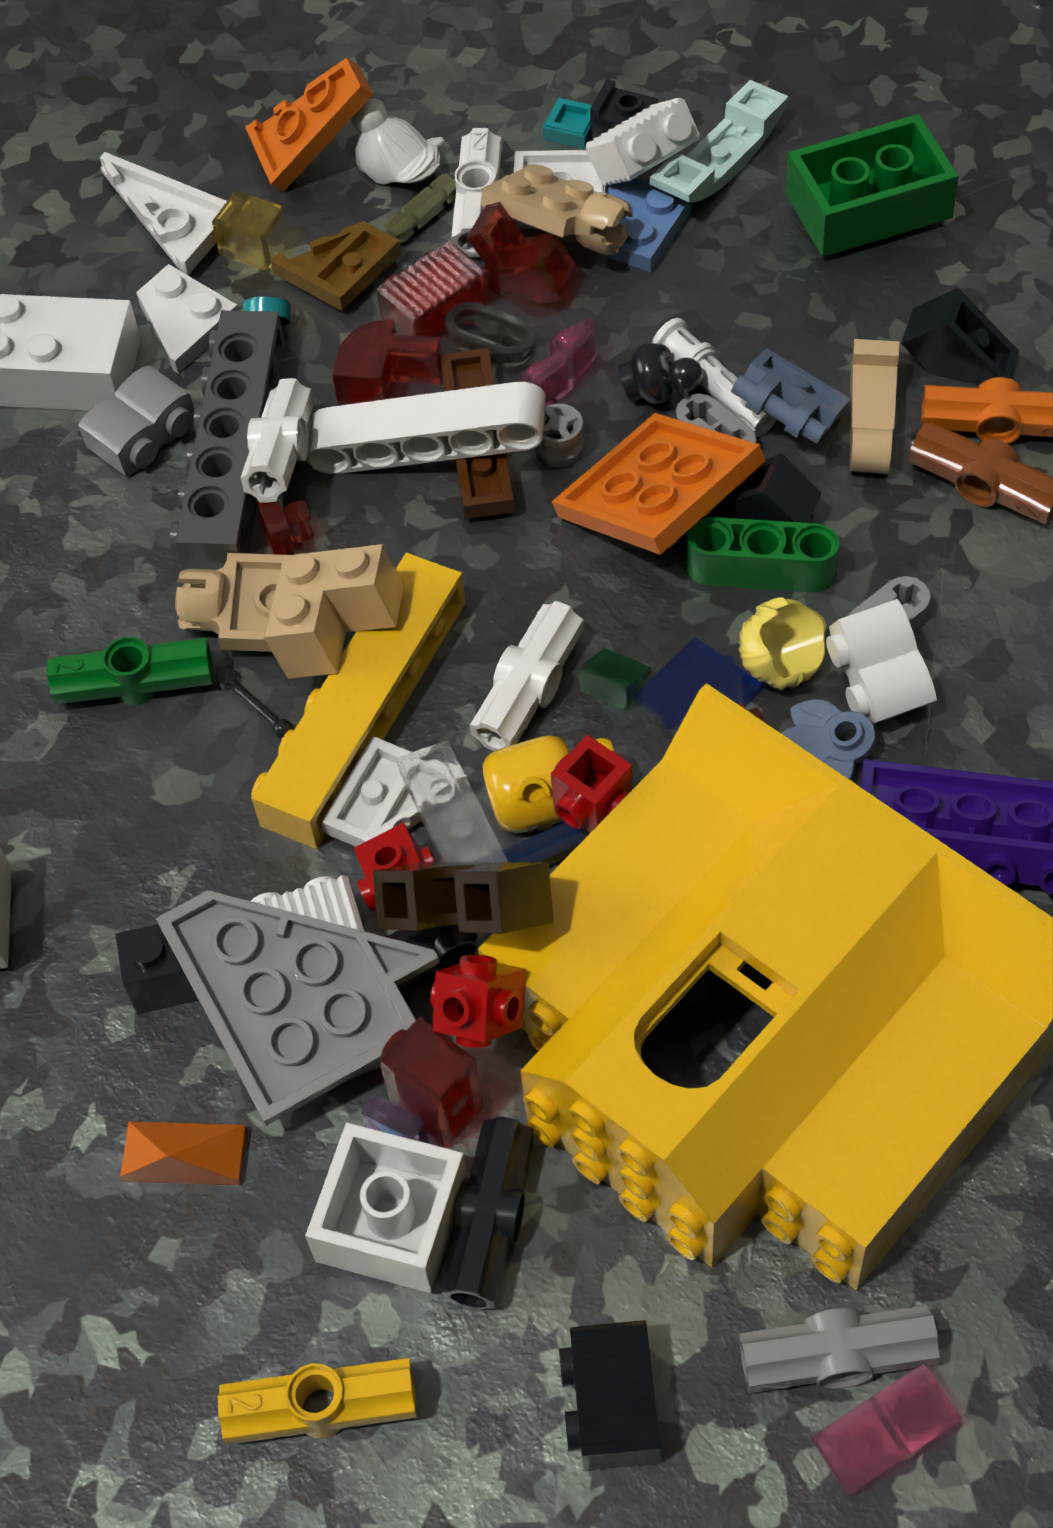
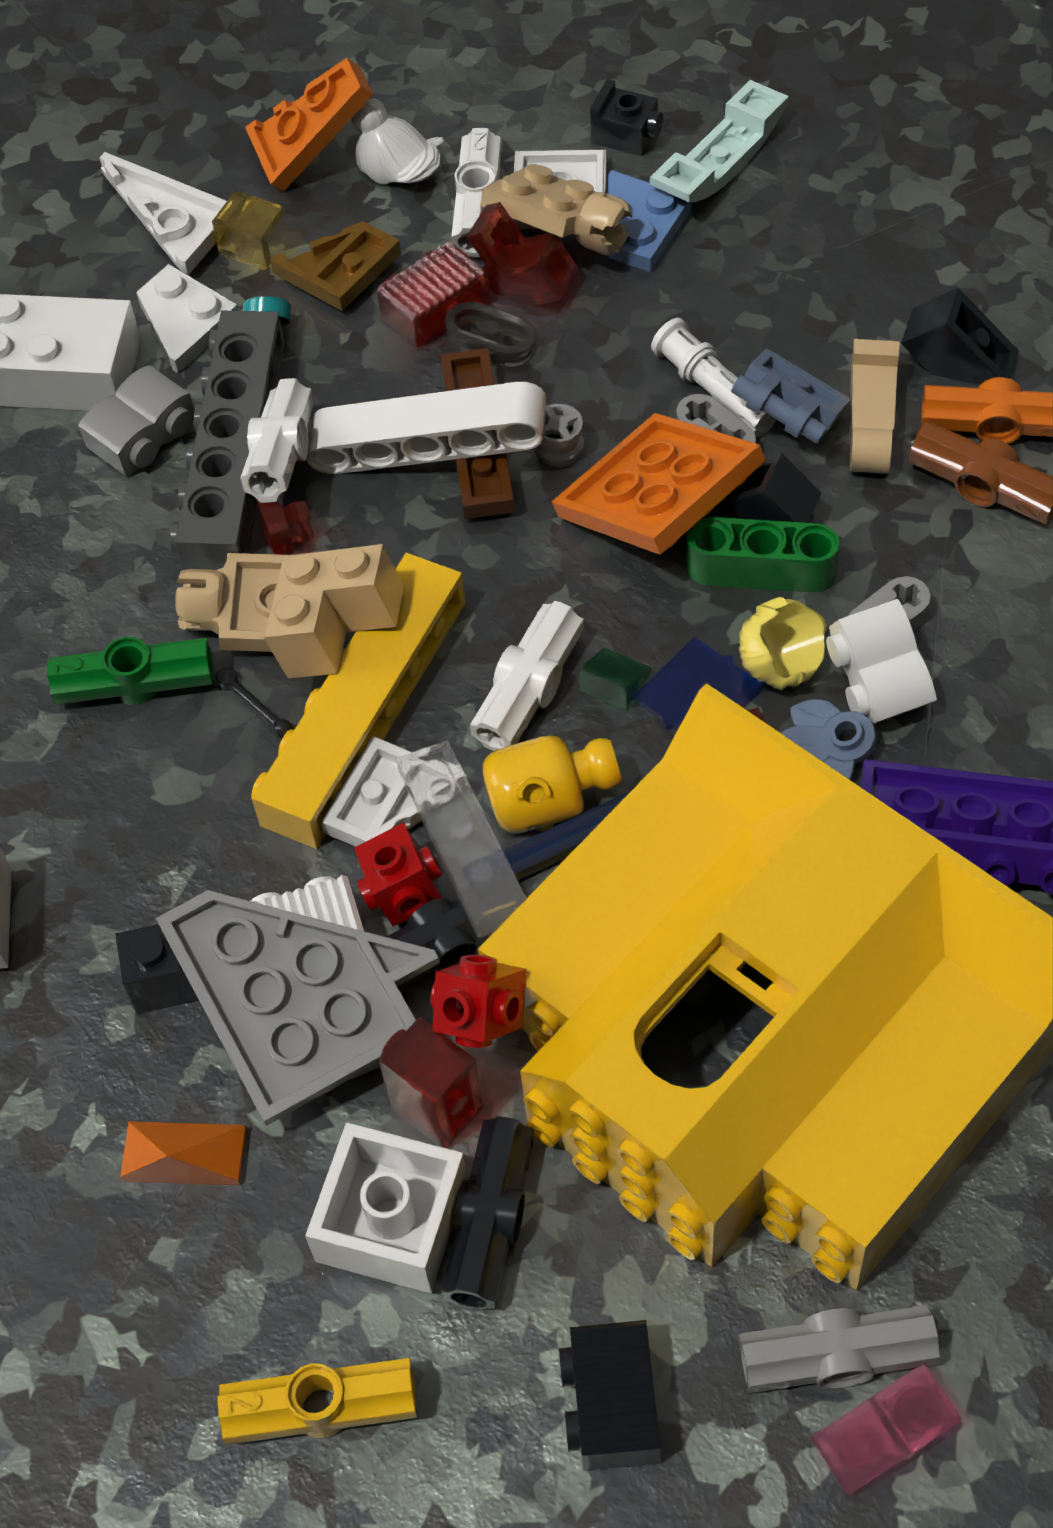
clear red brick [332,319,443,406] -> none
clear purple tile [361,1095,429,1144] -> none
dark brown arch [373,862,554,934] -> none
olive axle [384,174,456,244] -> none
clear pink slope [519,317,597,407] -> none
teal tile [542,97,592,149] -> none
red brick [551,734,633,833] -> none
white brick [586,98,700,186] -> none
black animal [619,343,703,404] -> none
green brick [785,114,959,257] -> none

